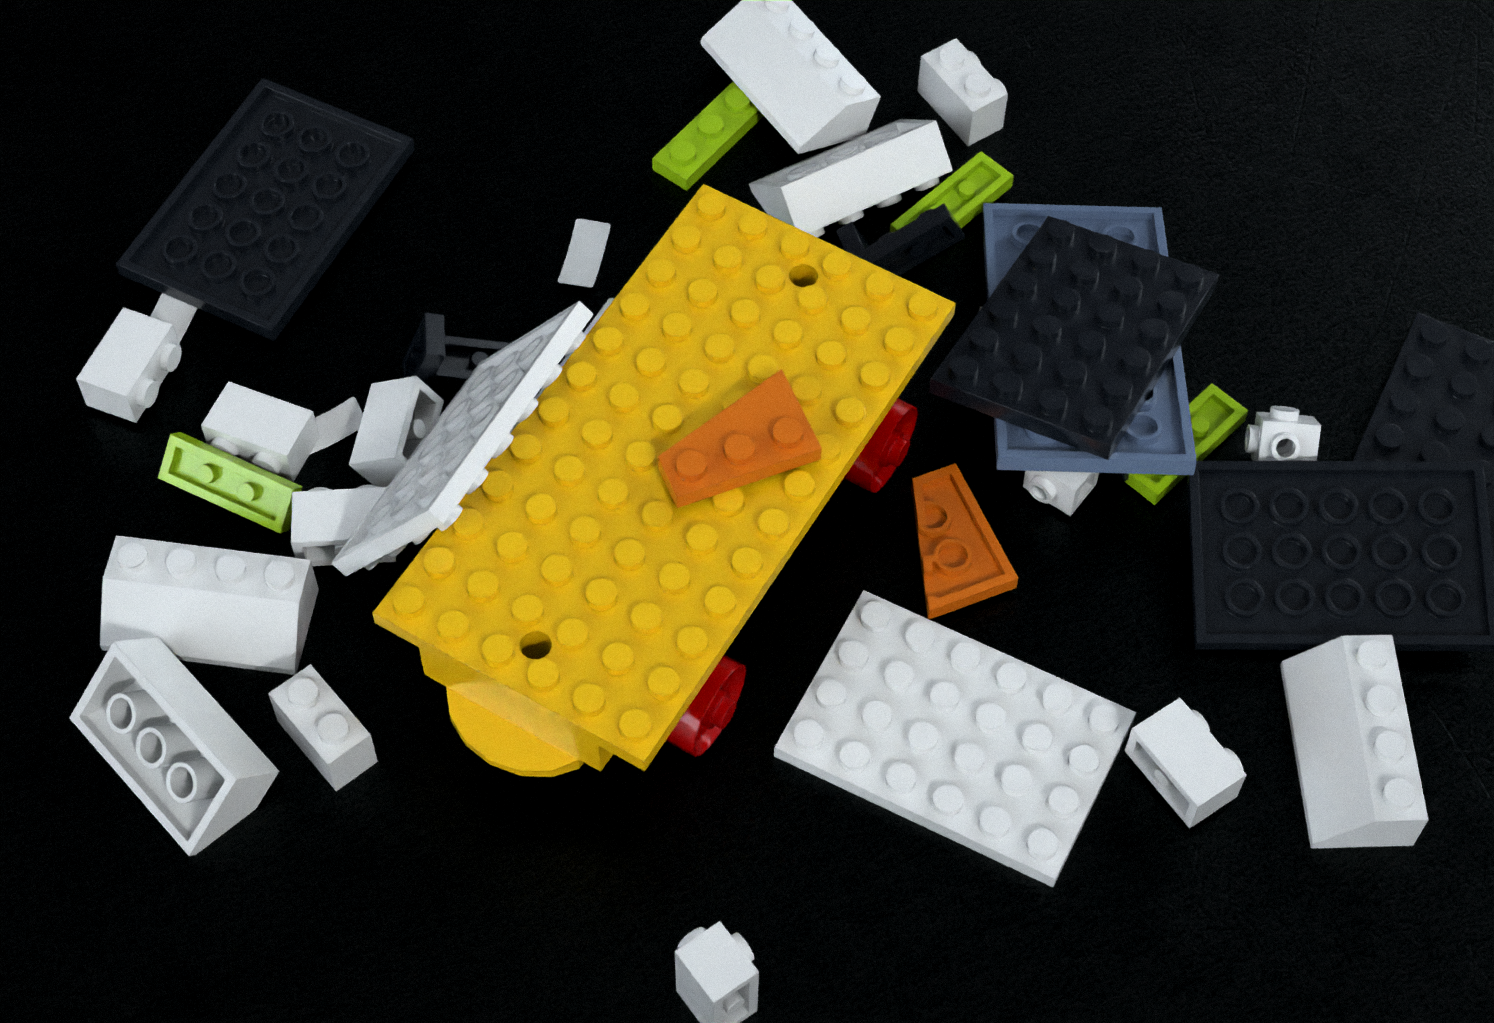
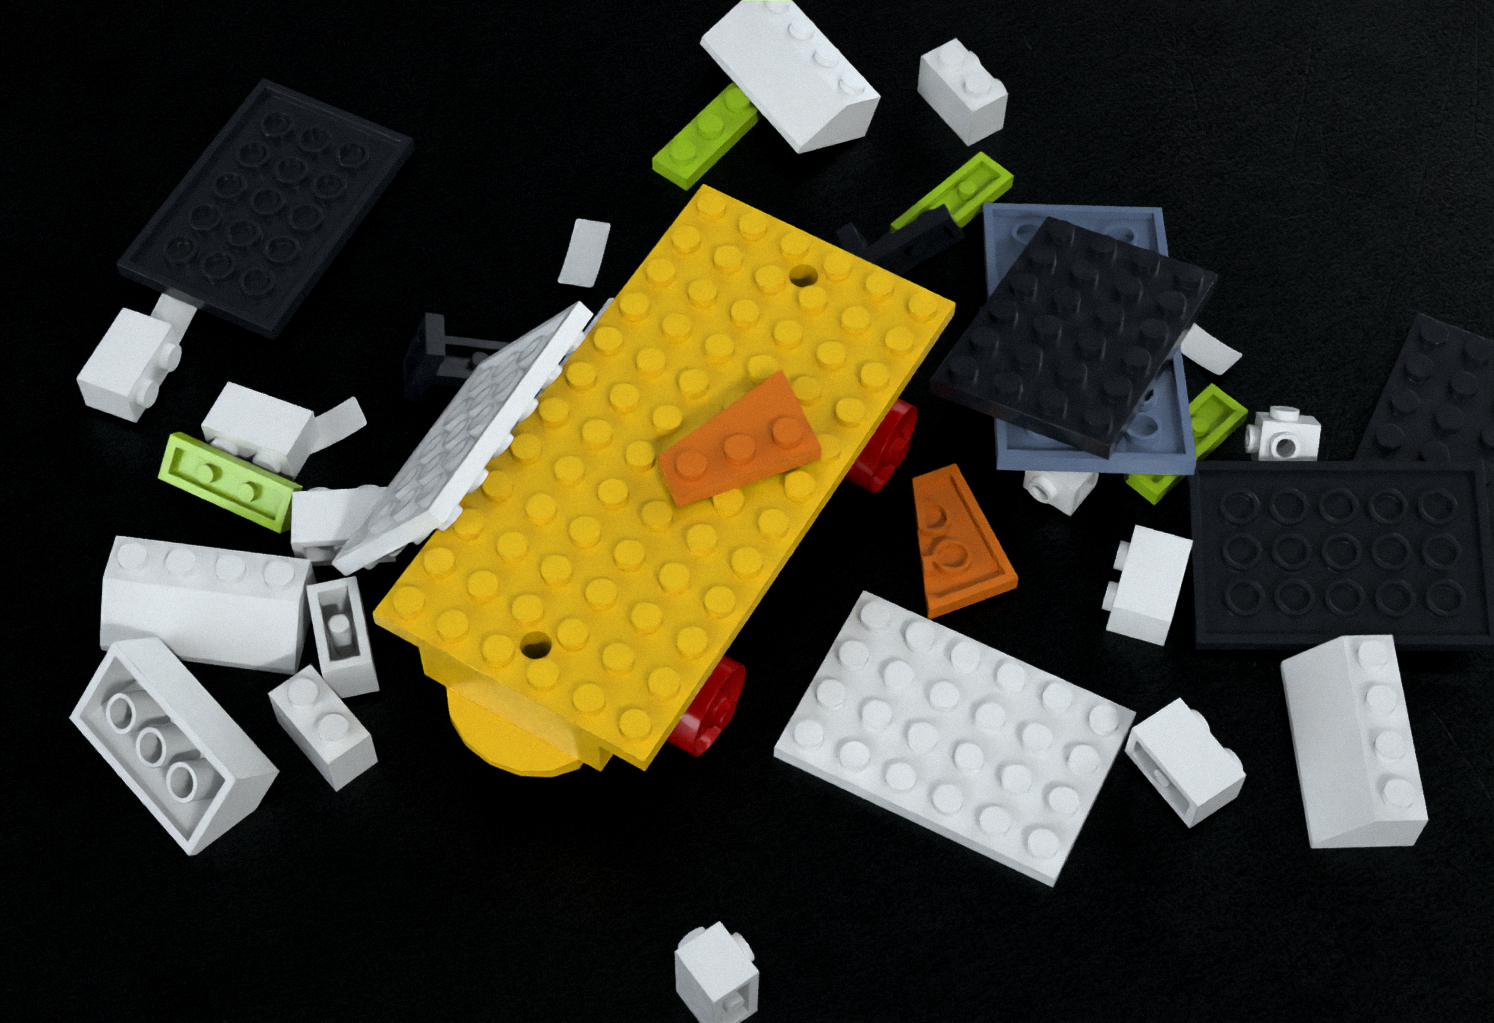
white brick [349,376,444,487] -> none
white slope [749,119,953,237] -> none
none -> white brick [306,576,380,699]
none -> white brick [1102,525,1193,646]
none -> white sticker [1181,323,1242,375]

